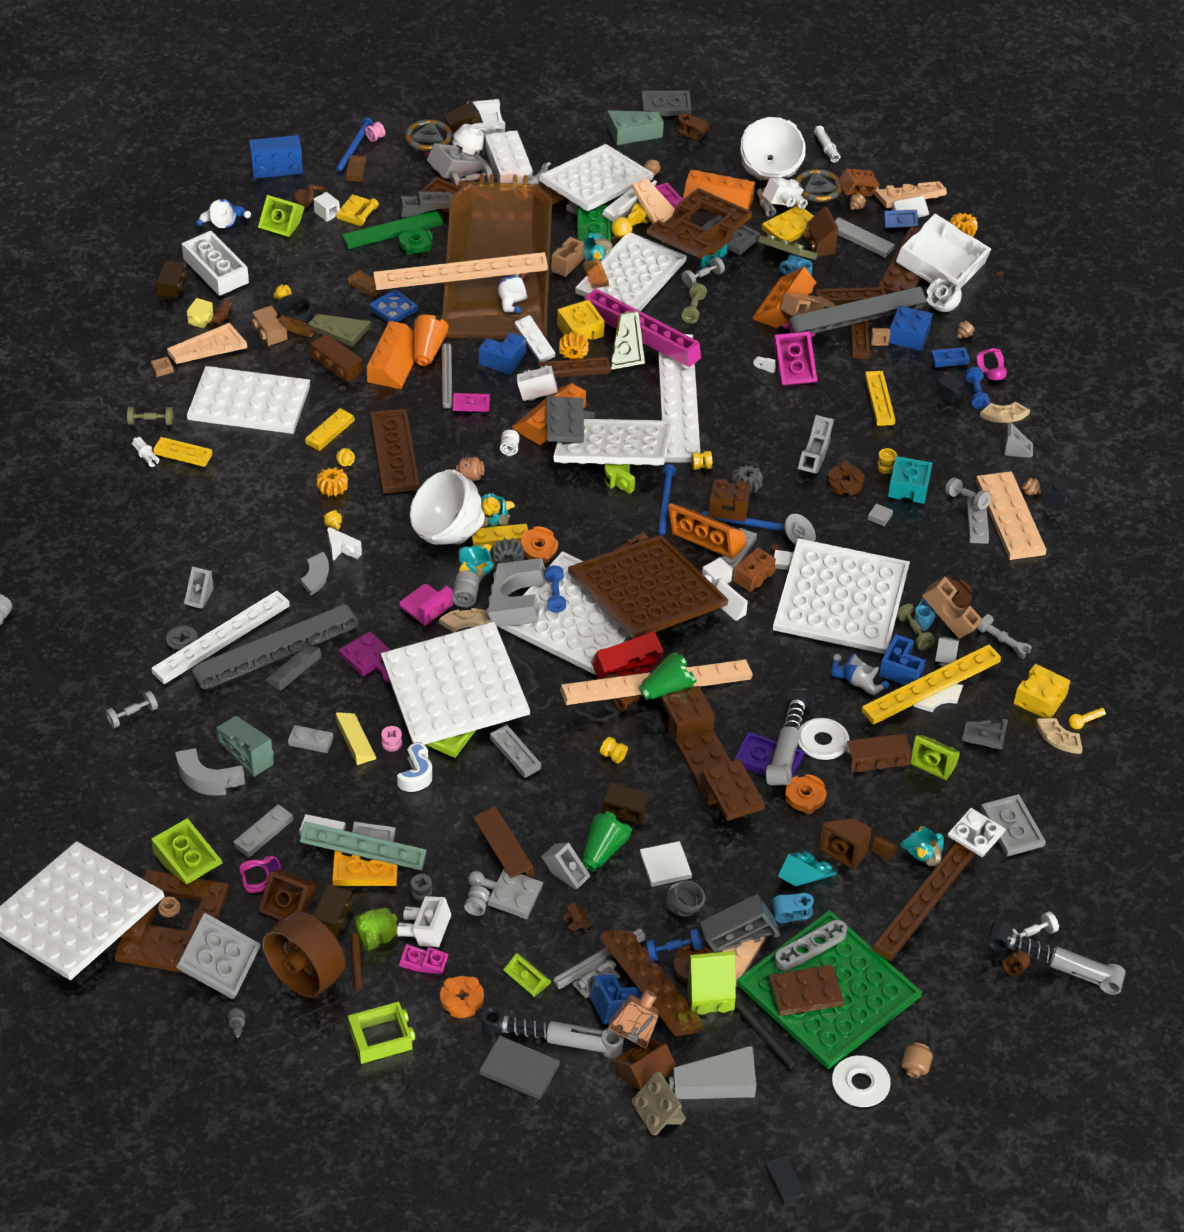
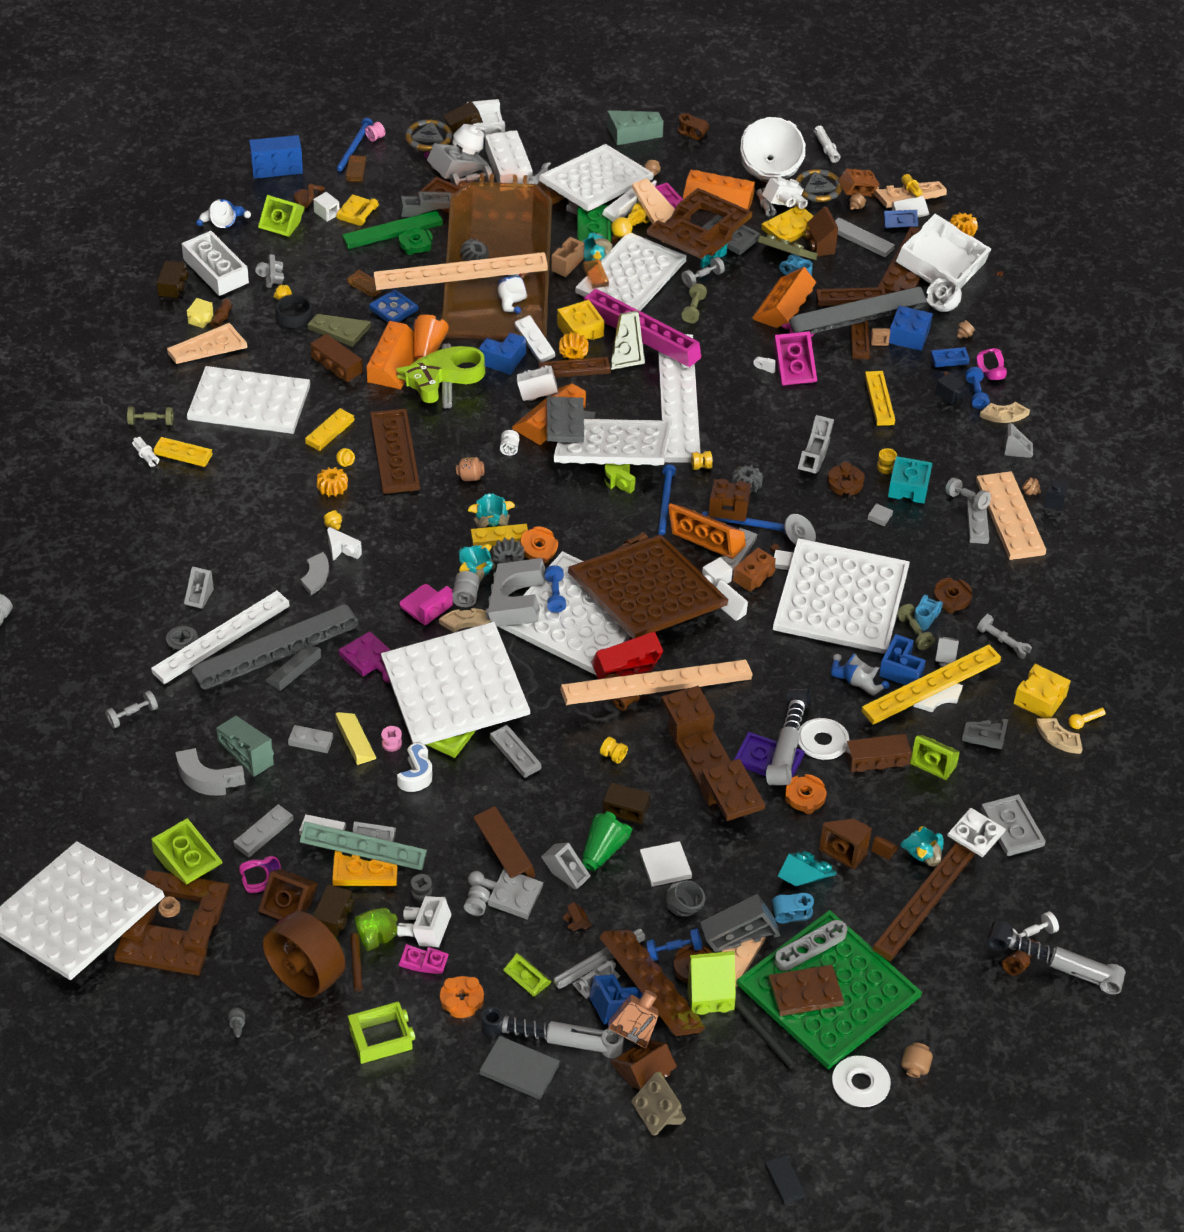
medium nougat tile [151,357,174,377] -> none
light grey plate [176,913,261,999] -> none
medium nougat brick [251,306,288,346] -> none
clear orange tile [278,316,314,337] -> none
white rock [410,470,485,545] -> none
dark pink plate [453,393,490,412] -> none
yellow plate [482,497,500,516] -> none
green cone [638,652,697,700] -> none
dark grey plate [642,91,691,116] -> none
light grey slope [669,1047,756,1099] -> none
medium nougat arch [780,293,835,317] -> none
medium nougat arch [922,577,982,639] -> none
none -> light grey hips [255,254,284,288]
none -> lime animal [396,346,485,403]
none -> dark grey gear [459,238,489,261]
none -> yellow axle [901,174,923,197]

